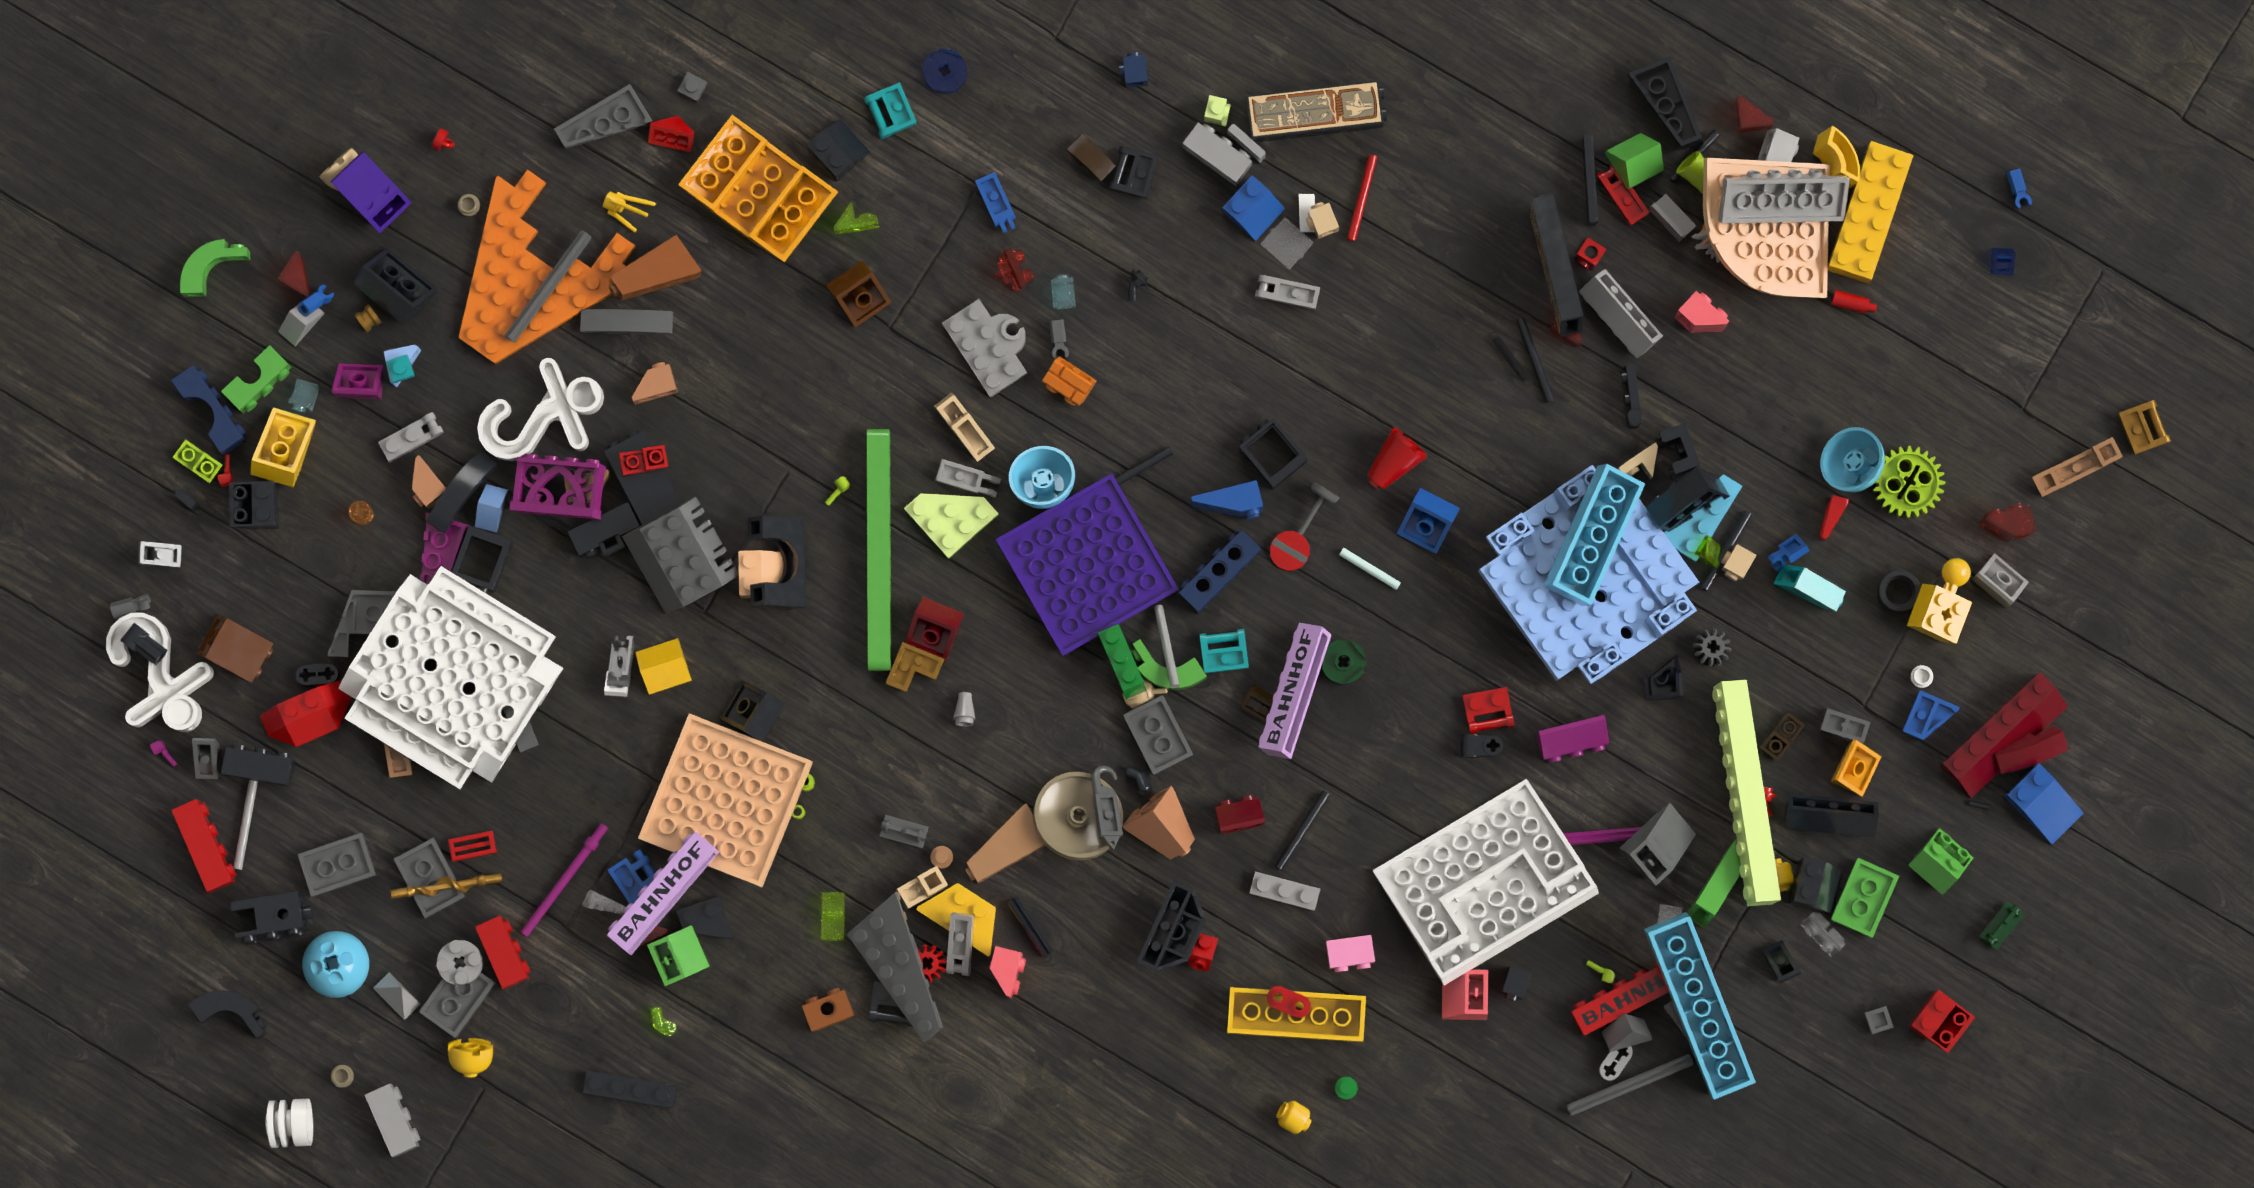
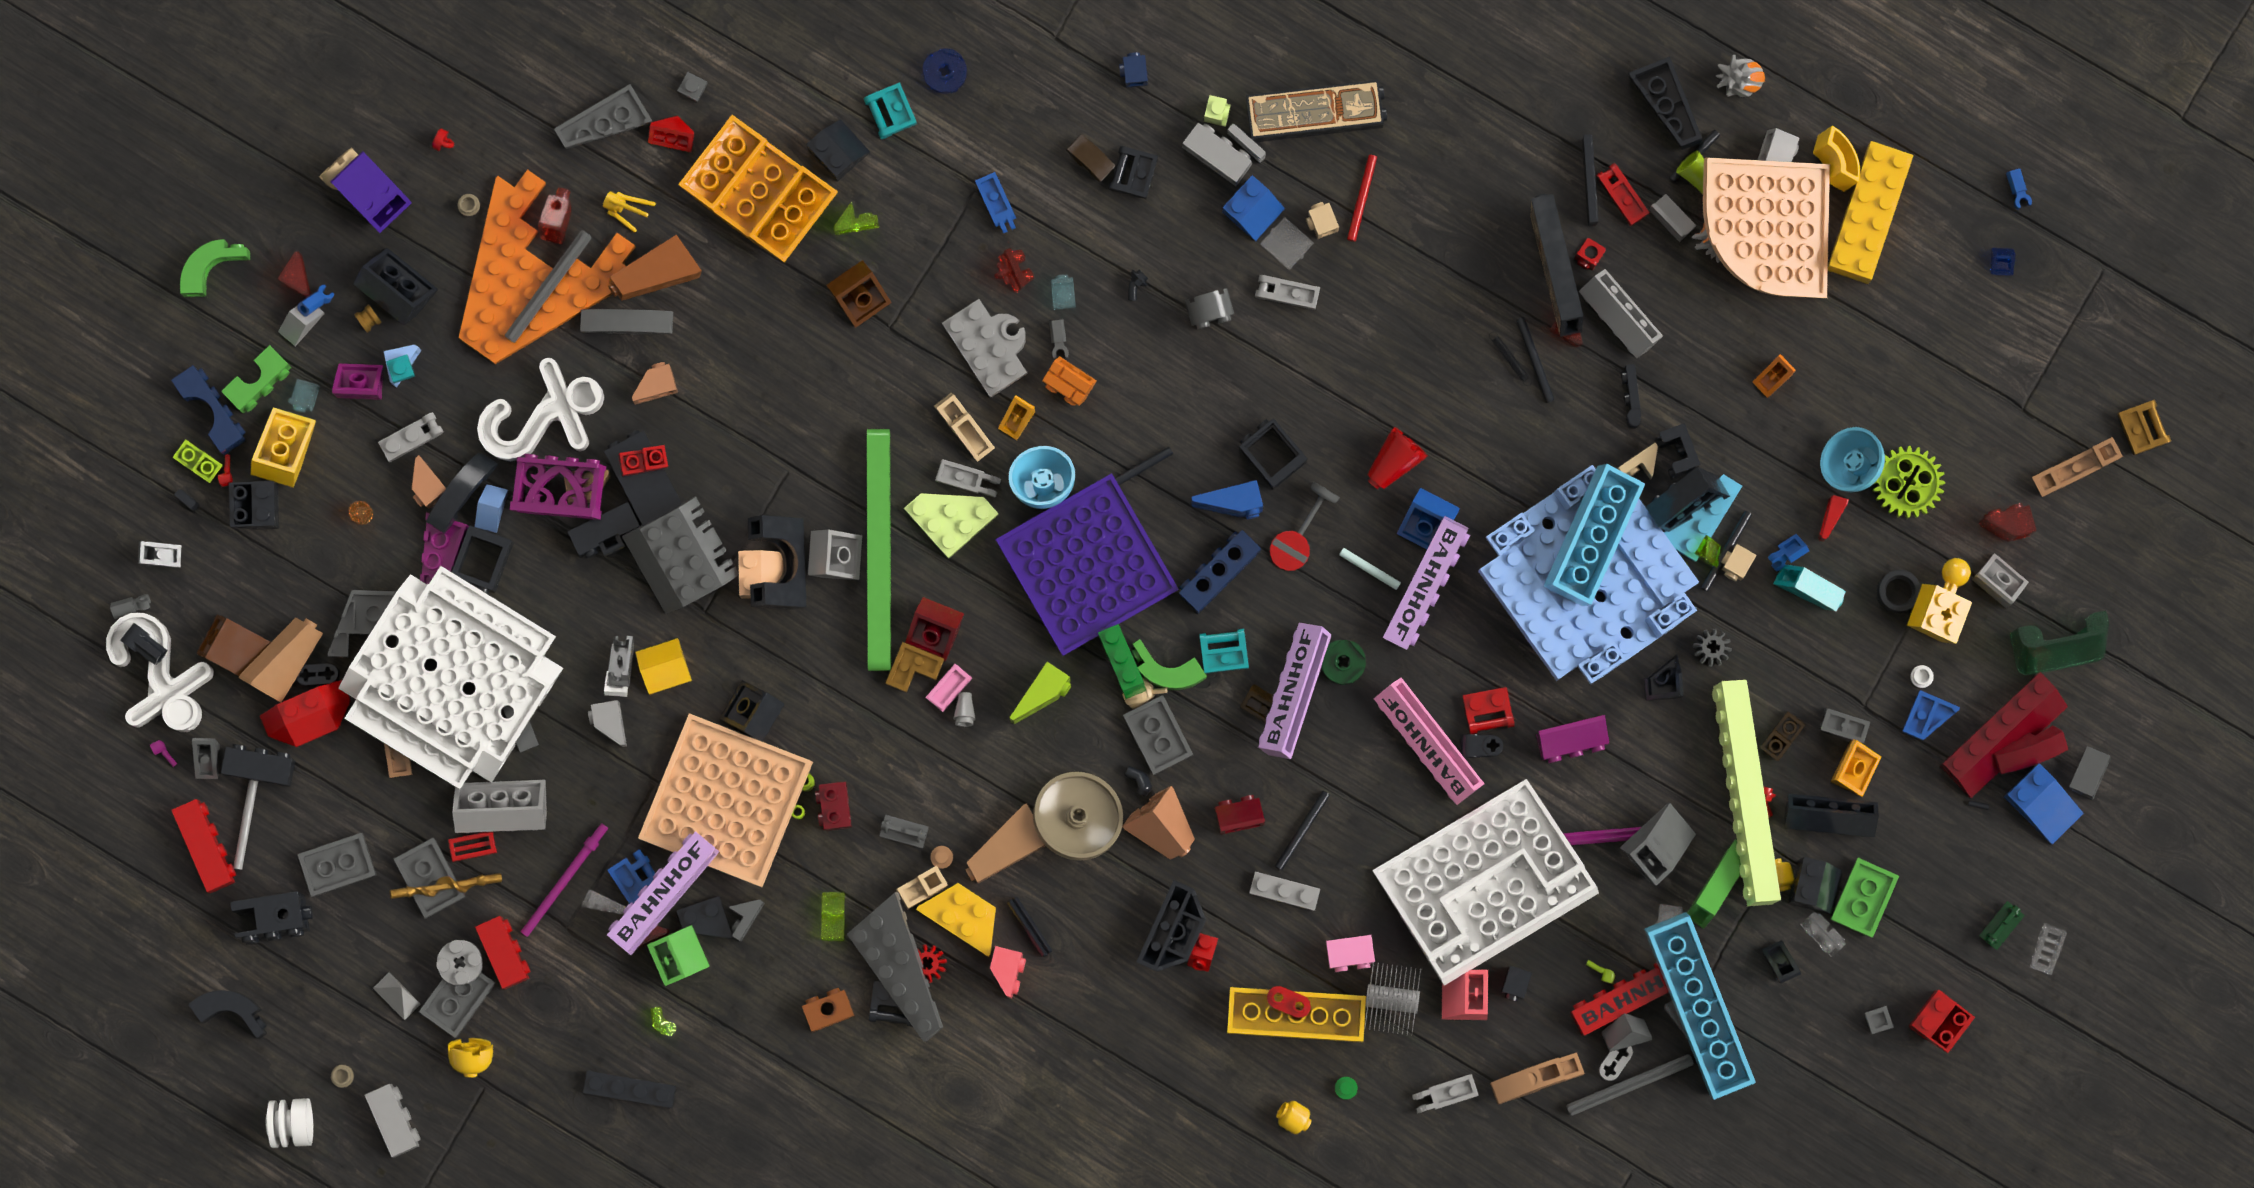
medium azure piece [302,931,369,998] -> none
lime hand [825,476,850,505] -> none
light grey plate [946,912,974,976] -> none
dark grey plate [1091,766,1123,851] -> none
light grey bar [1154,605,1180,688] -> none
white sticker [1299,194,1315,232] -> none
bright green slope [1605,133,1664,190] -> none
coral slope [1674,291,1729,333] -> none
light grey plate [1718,169,1850,223] -> none
clear red slope [1735,95,1775,133] -> none
red cylinder [1831,290,1877,314] -> none
bright green slope [1908,828,1973,895] -> none
none -> medium nougat slope [239,618,323,703]
none -> light grey slope [452,780,547,833]
none -> clear red torso [538,188,572,244]
none -> light grey slope [588,700,627,747]
none -> dark grey slope [729,900,765,942]
none -> light grey slope [808,530,862,580]
none -> dark red brick [815,782,852,831]
none -> bright pink tile [926,664,972,712]
none -> light orange slope [998,396,1035,440]
none -> lime slope [1010,662,1071,724]
none -> dark grey brick [1184,288,1234,330]
none -> light grey piece [1365,962,1421,1035]
none -> bright pink brick [1374,678,1484,805]
none -> lavender brick [1383,516,1470,650]
none -> light grey hinge [1412,1074,1479,1113]
none -> medium nougat slope [1490,1053,1585,1105]
none -> light grey hair [1716,55,1765,97]
none -> orange slope [1753,354,1796,398]
none -> clear green windscreen [2010,610,2109,675]
none -> clear slope [2030,923,2067,975]
none -> dark grey hinge [2069,746,2111,800]

